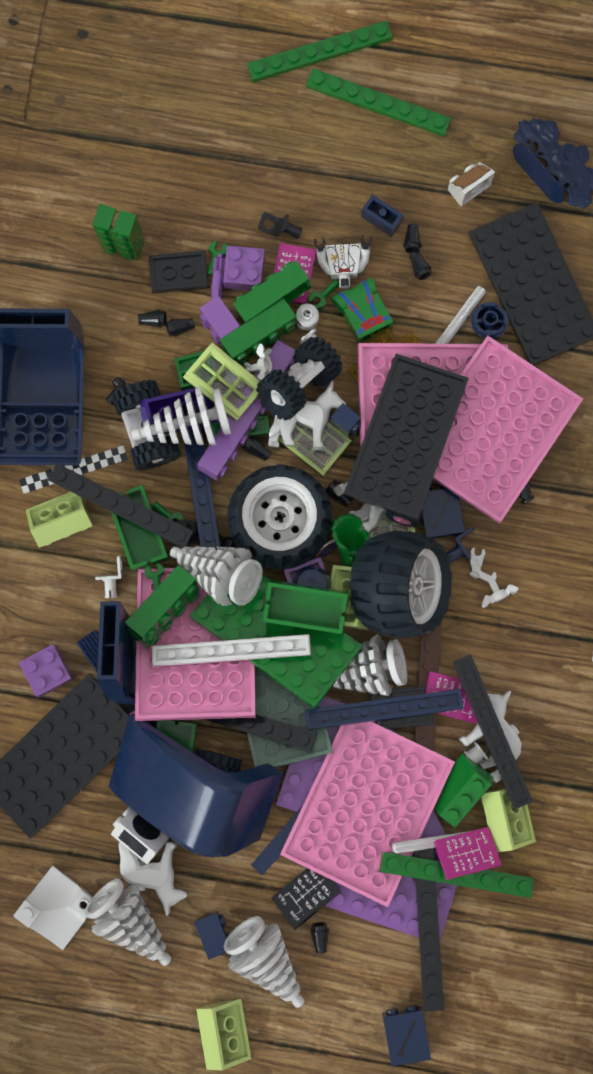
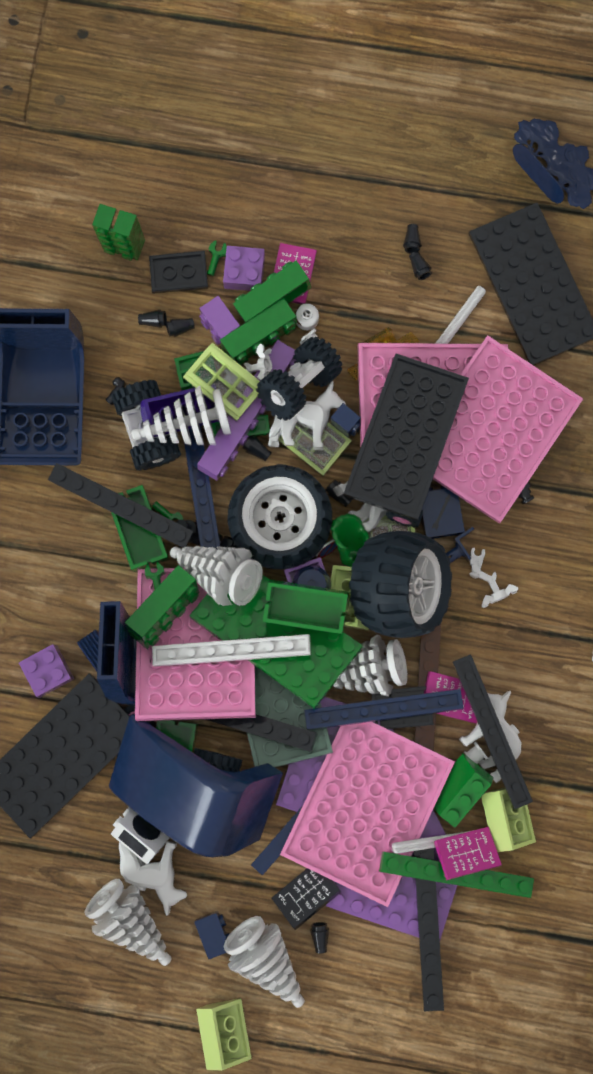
white slope [13,865,93,950] -> none
sticker [19,446,128,494] -> none
yellowish green slope [26,492,92,548] -> none
white bracket [95,555,123,598] -> none
medium lavender piece [210,254,225,299] -> none
green plate [247,20,393,83] -> none
black bracket [258,212,302,239] -> none
green plate [306,68,451,137] -> none
green bar [309,279,339,310] -> none
white torso [314,235,372,289] -> none
green piece [330,277,393,343] -> none
dark blue brick [361,194,404,237] -> none
dark blue brick [382,1005,431,1066] -> none
white slope [448,162,495,207] -> none
dark blue cone [471,302,509,339] -> none

